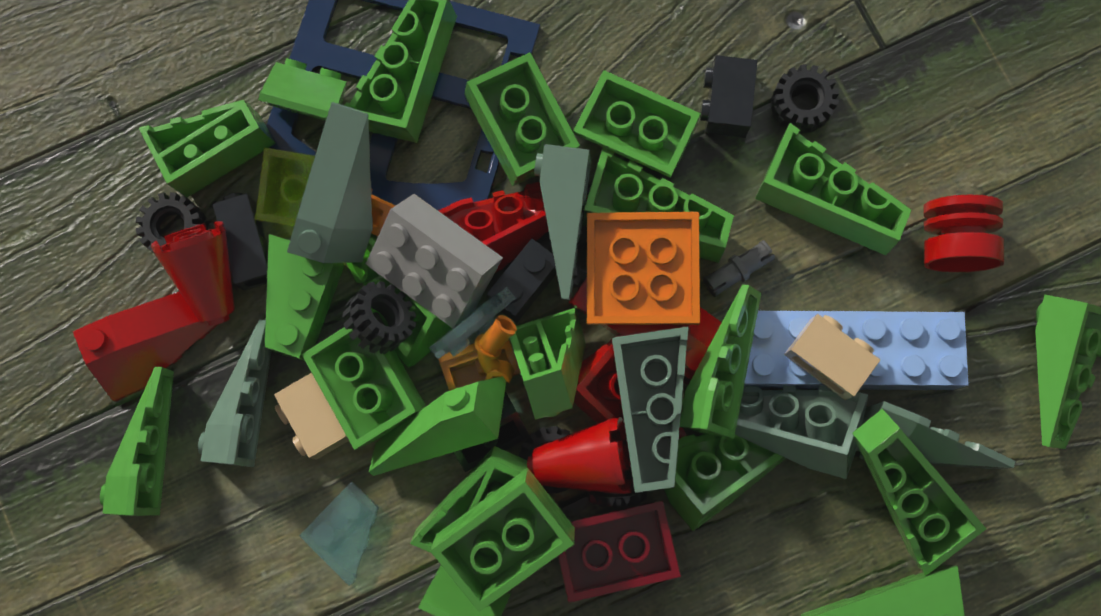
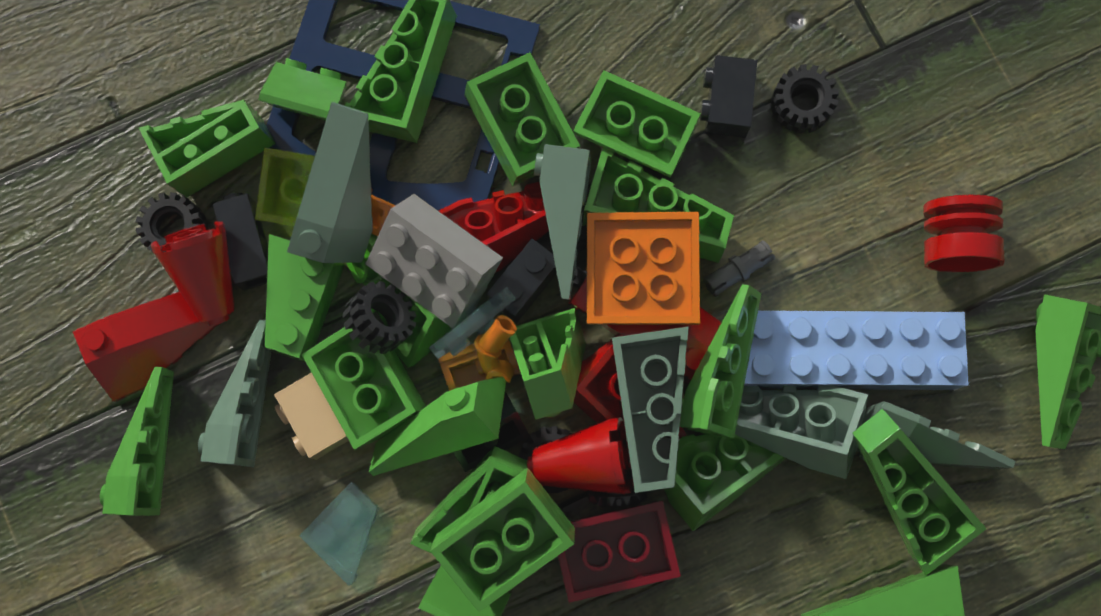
bright green wedge [755,123,911,255] -> none
tan brick [784,314,880,400] -> none

